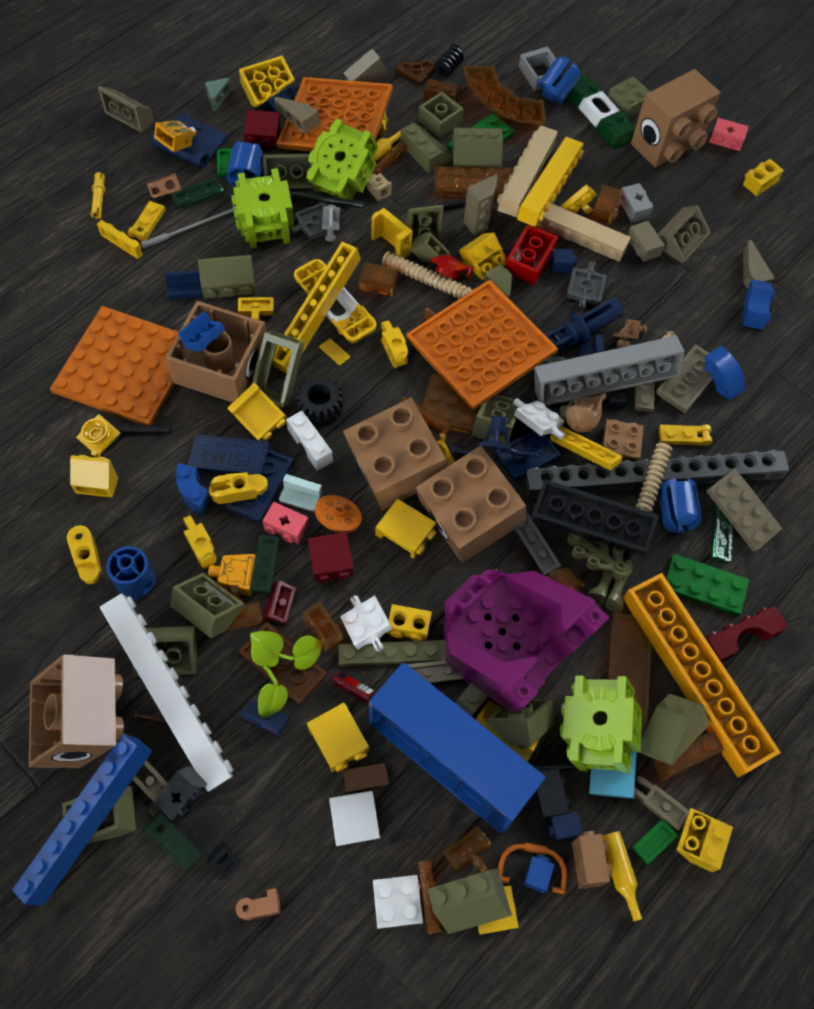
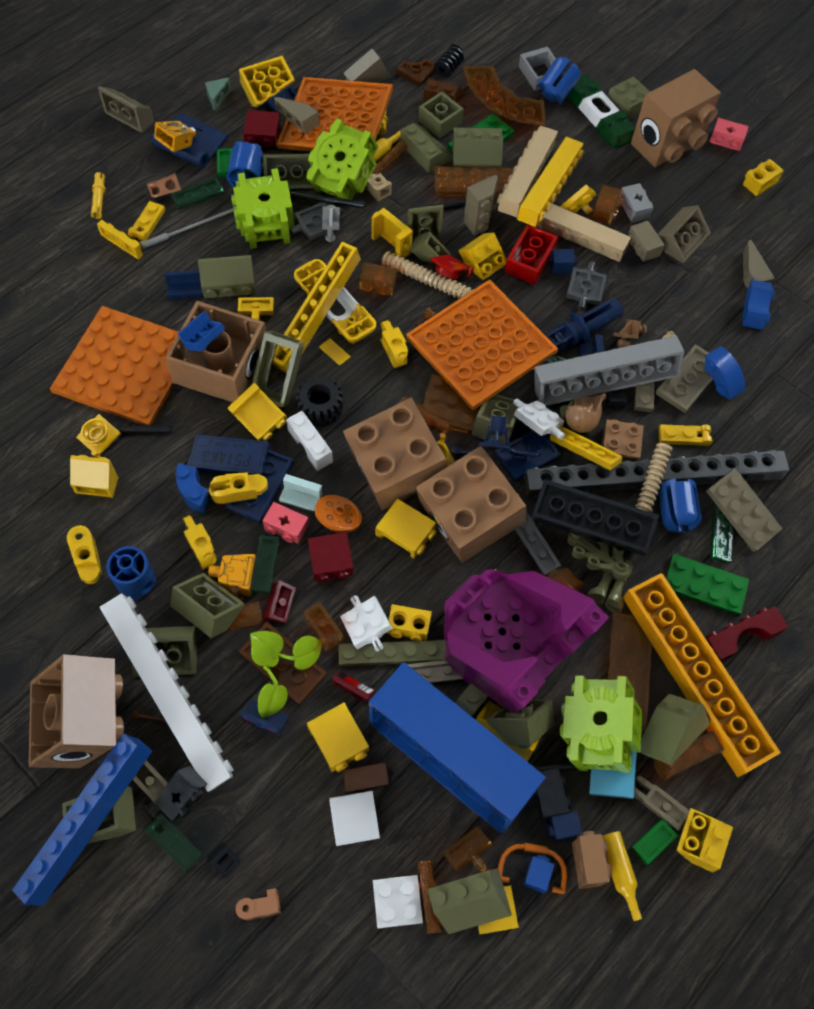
olive slope [484,264,512,299] -> none

